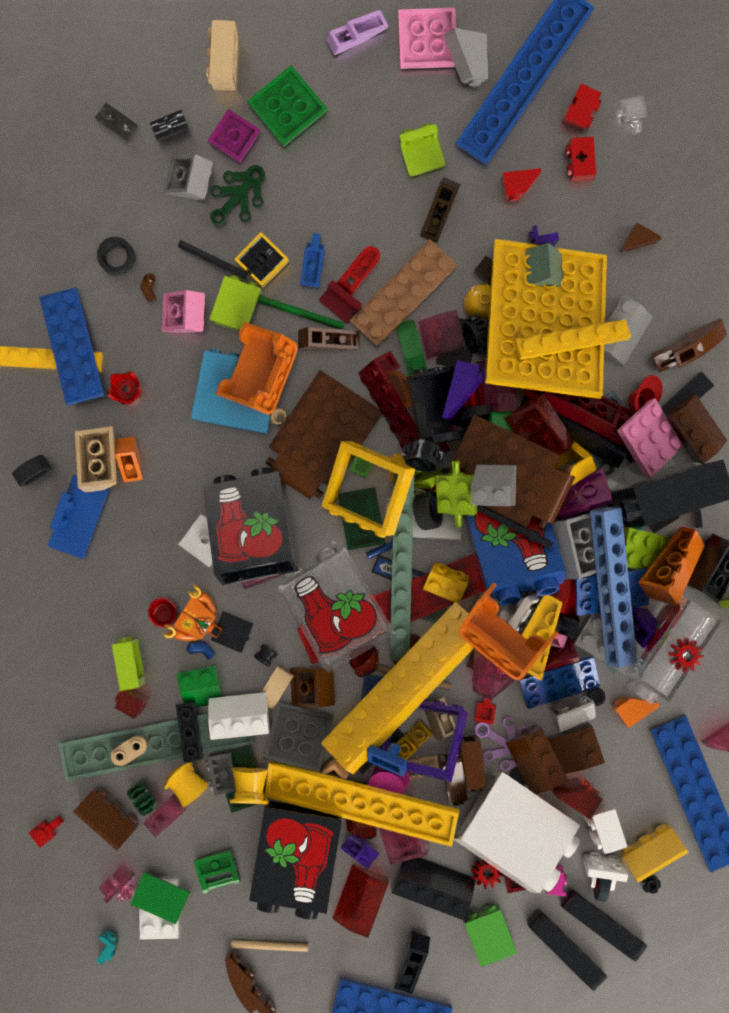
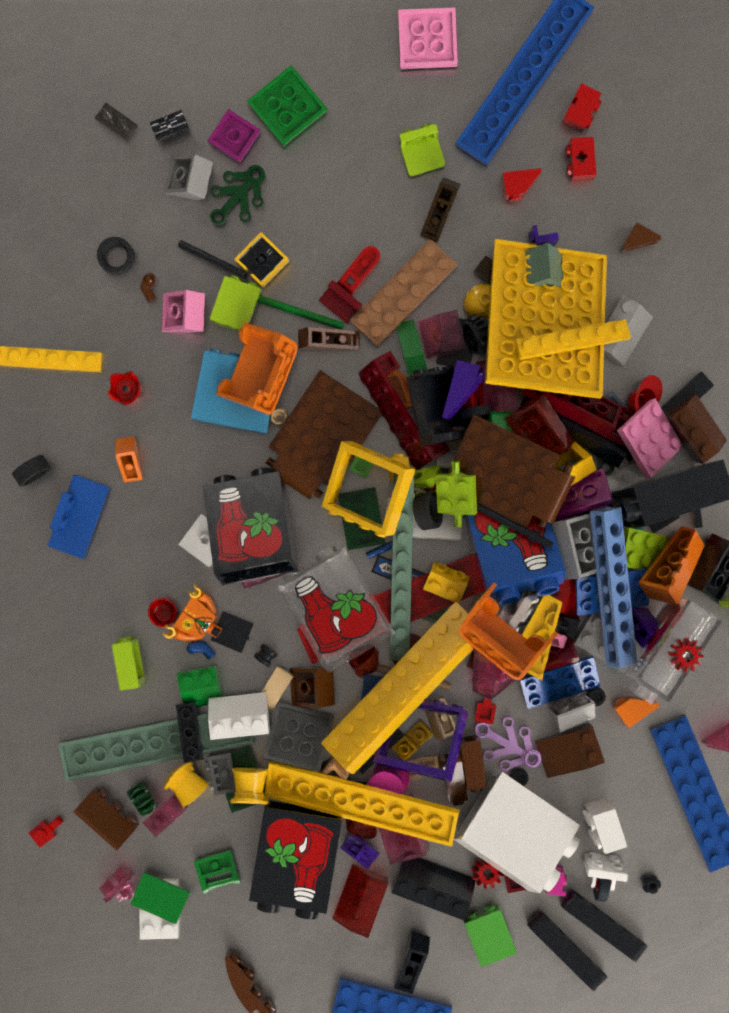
blue plate [39,287,105,406] -> none
tan slope [75,426,117,492] -> none
teal bracket [96,930,119,965] -> none
tan plate [111,735,148,766] -> none
clear red brick [114,688,150,719] -> none
tan brick [206,20,239,91] -> none
tan bar [231,940,309,952] -> none
blue hinge [300,233,325,288] -> none
lavender slope [326,10,389,55] -> none
blue tile [367,743,407,777] -> none
black gear [402,439,446,472] -> none
light grey slope [444,28,488,87] -> none
light grey slope [471,465,516,506] -> none
reddish brown slope [505,725,569,794] -> none
clear red slope [551,778,603,819] -> none
clear brick [616,95,648,135] -> none
yellow slope [619,824,689,883] -> none
reddish brown slope [651,318,727,372] -> none

